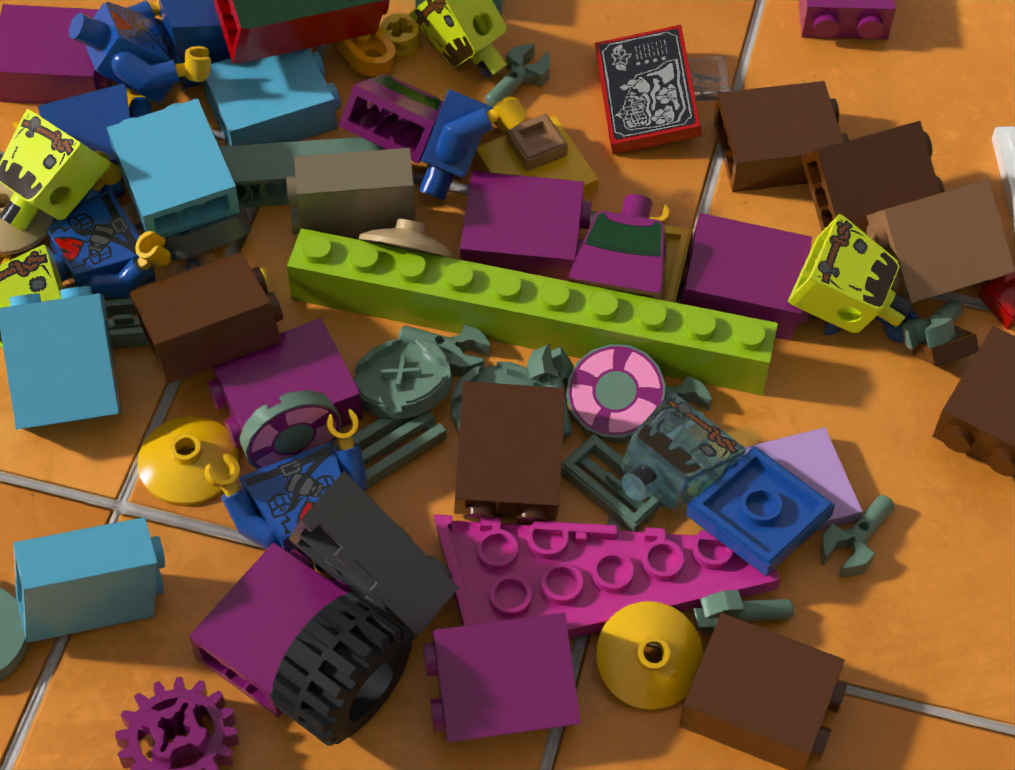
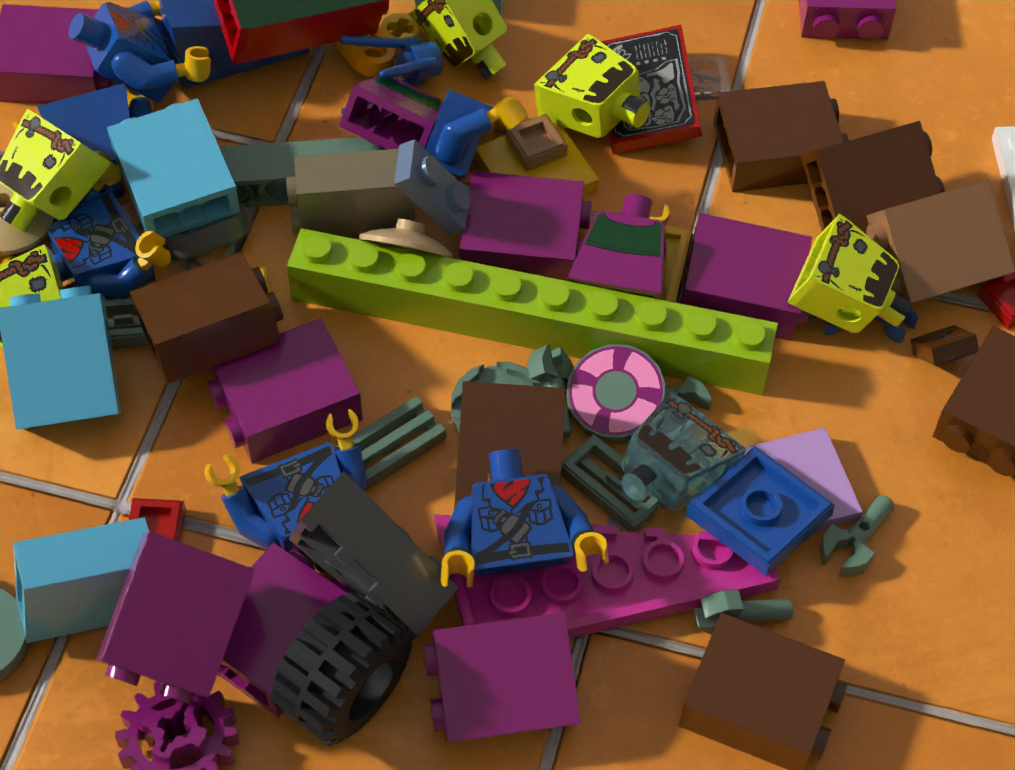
yellow dish [138,416,240,506] -> none
medium azure brick [203,48,341,146] -> none
tile [239,390,342,470] -> none
sand green tile [353,338,453,420] -> none
sand green bar [398,325,490,377] -> none
sand green bar [485,44,550,107] -> none
yellow dish [596,601,703,710] -> none
sand green bar [901,300,962,349] -> none
none -> magenta brick [95,531,255,704]
none -> red tile [129,498,186,542]
none -> blue plant [340,36,443,115]
none -> sand blue plate [394,139,470,235]
none -> torso [441,449,609,587]
none -> neon yellow torso [534,34,650,138]

